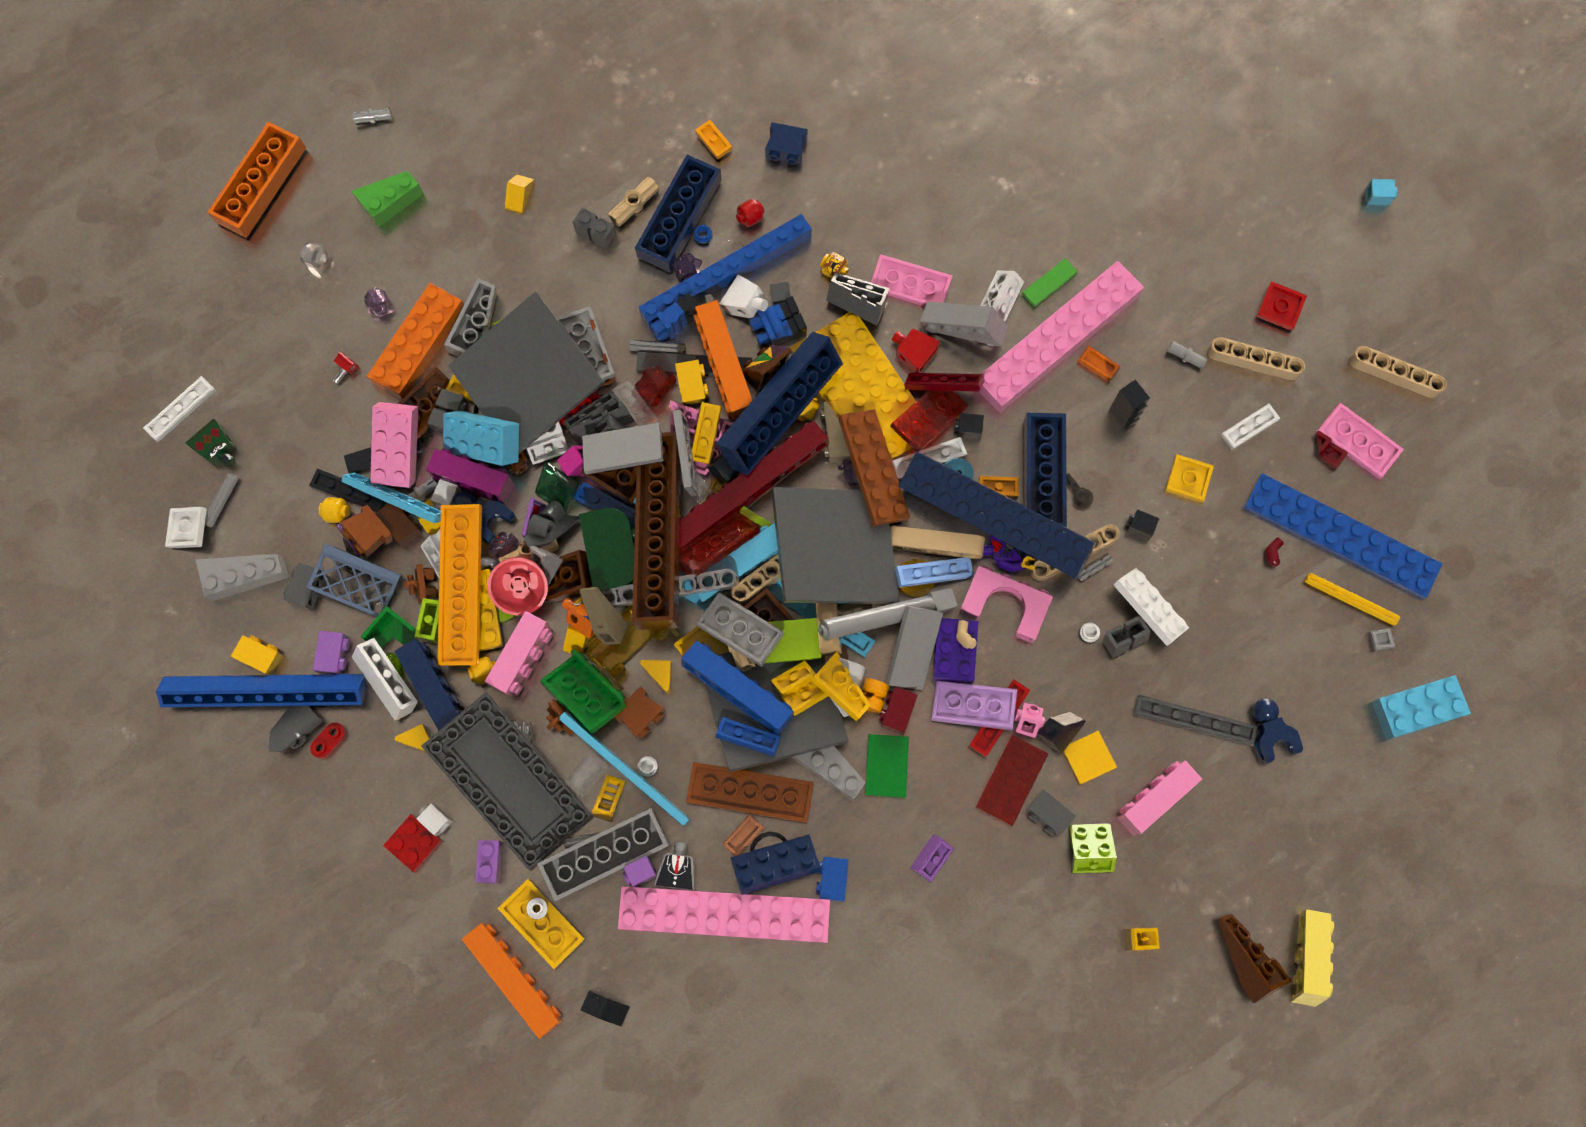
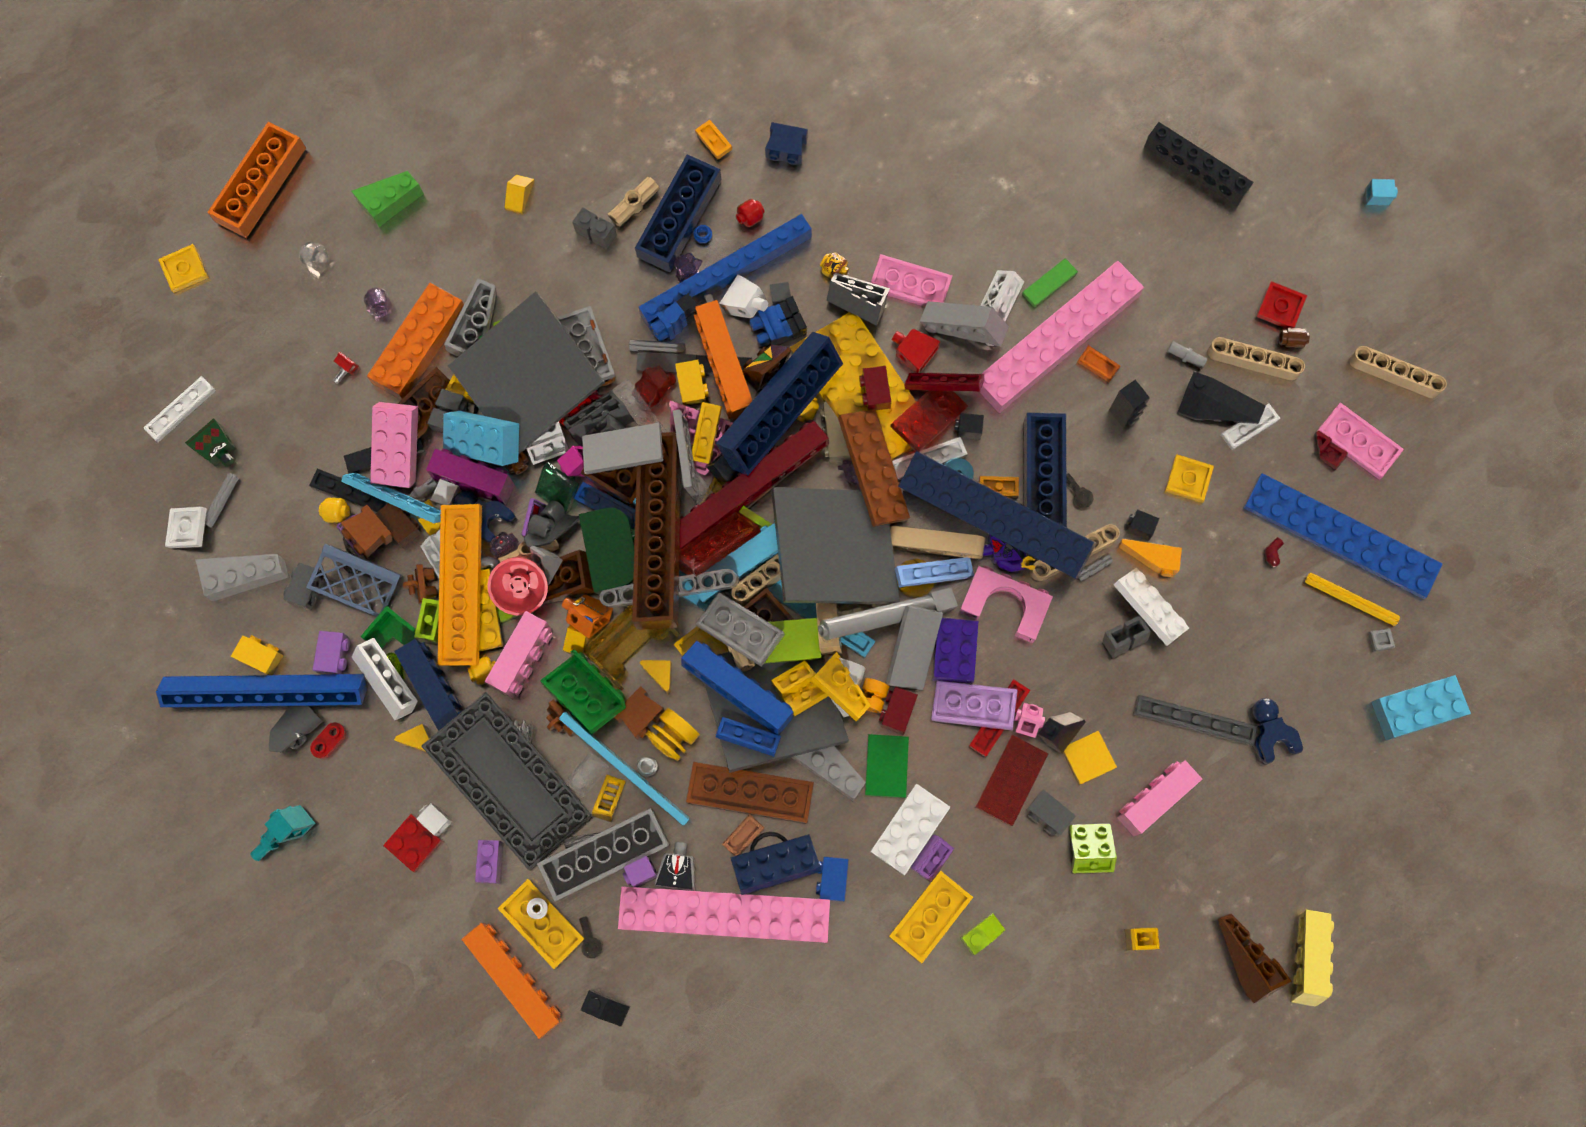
light grey pin [352,107,392,124] -> none
dark tan slope [580,587,628,645] -> none
tan arm [956,620,977,649] -> none
white plate [1080,623,1100,643] -> none
none -> yellow tile [158,244,209,293]
none -> teal brick [250,805,315,861]
none -> clear smoke plate [579,916,602,959]
none -> yellow wheel [645,707,700,761]
none -> dark red brick [859,366,891,411]
none -> white plate [871,784,950,876]
none -> yellow plate [889,871,973,964]
none -> lime slope [960,913,1005,955]
none -> light orange slope [1118,539,1182,577]
none -> black brick [1144,122,1254,206]
none -> black wedge [1177,371,1266,424]
none -> reddish brown brick [1279,328,1310,348]

